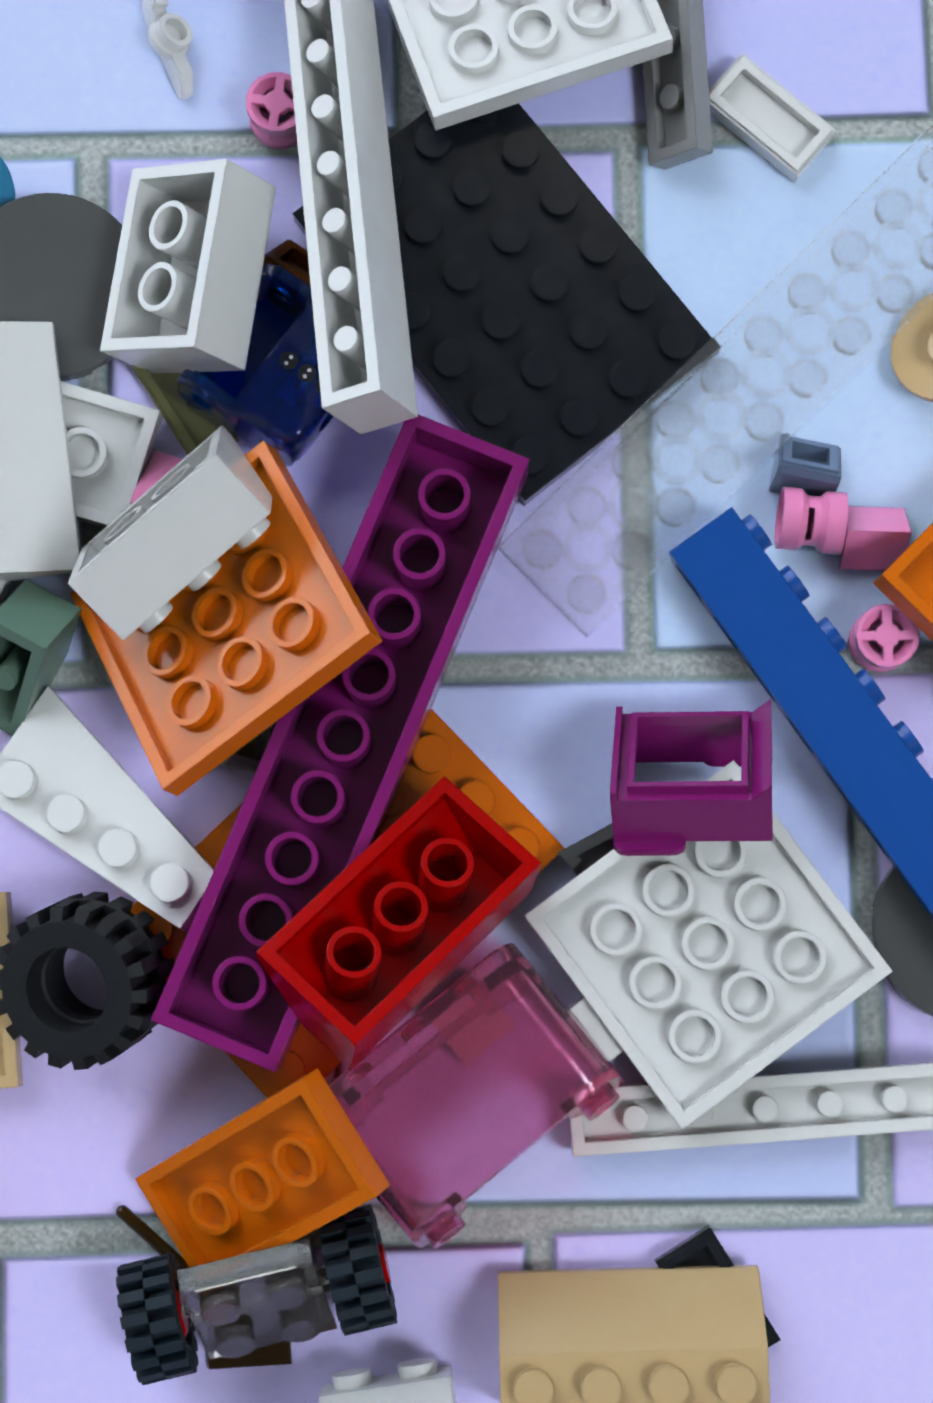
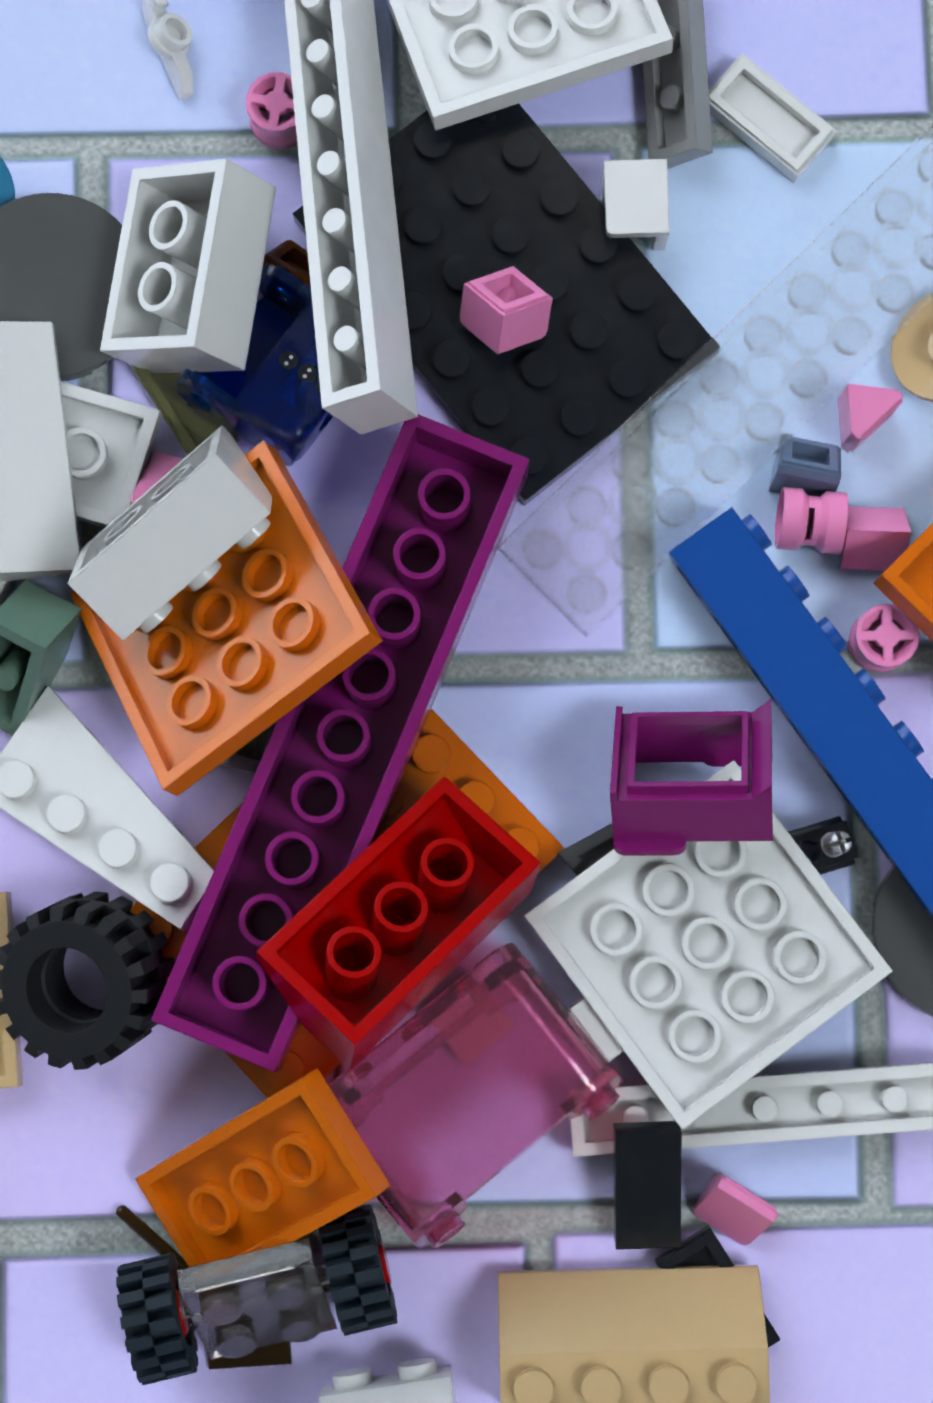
none -> bright pink slope [460,266,553,355]
none -> white panel [600,159,670,250]
none -> black tile [613,1121,682,1250]
none -> bright pink slope [693,1172,778,1245]
none -> black piece [788,816,858,875]
none -> bright pink slope [838,384,904,453]

